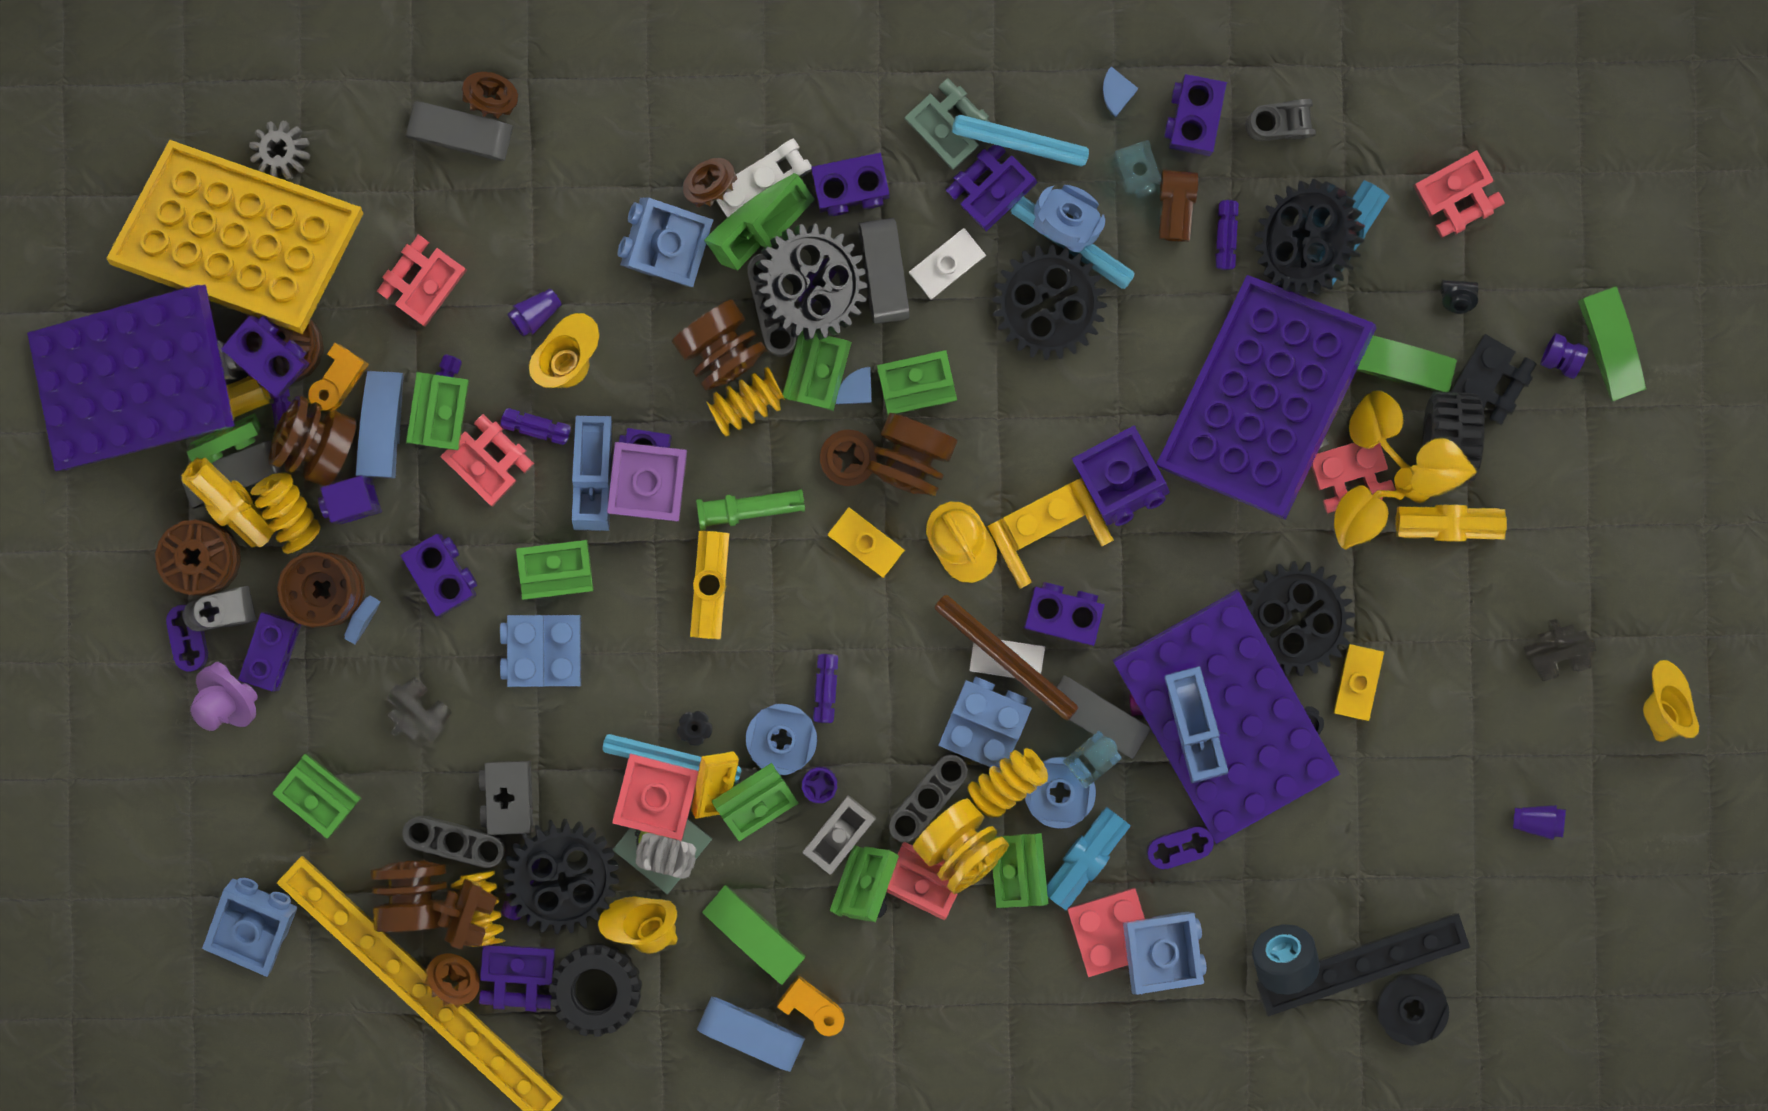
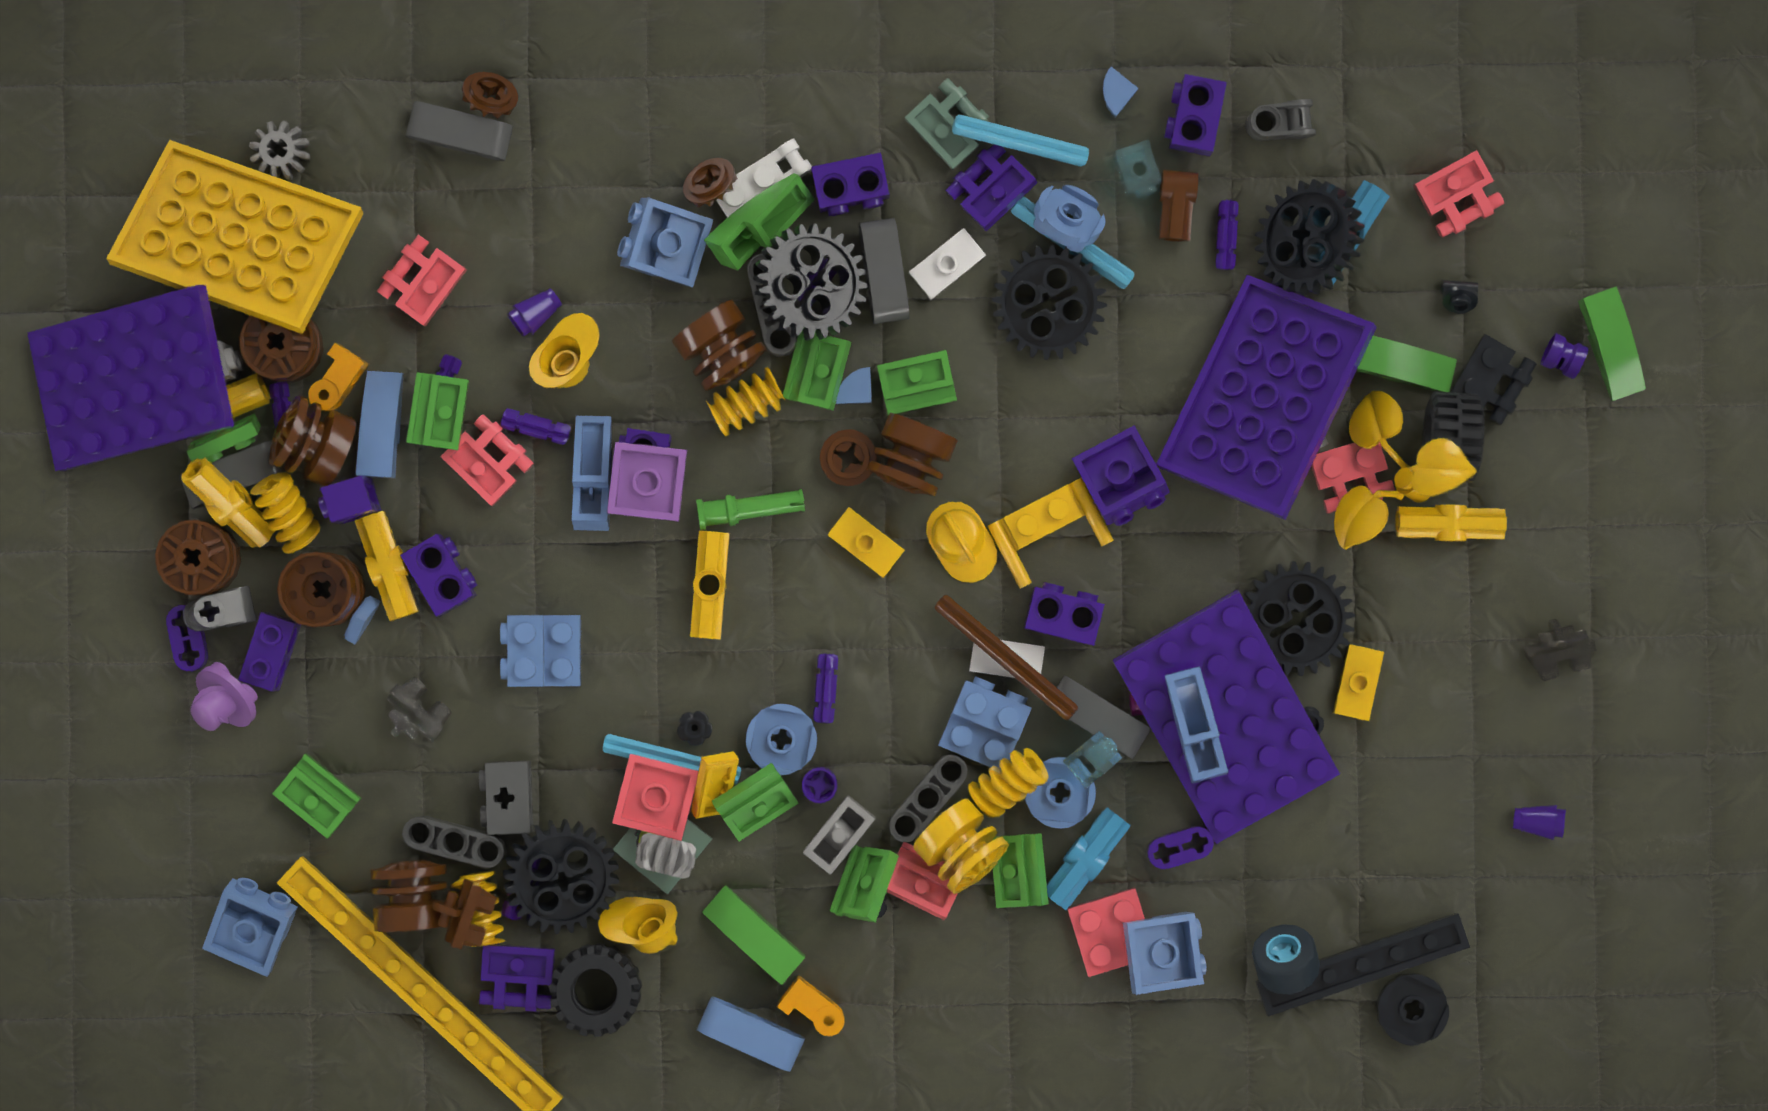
dark purple brick [221,316,310,397] -> none
dark orange gear [424,953,480,1008] -> none
bright green plate [516,540,594,600] -> none
yellow piece [1643,660,1699,742] -> none
none -> yellow piece [355,511,419,621]

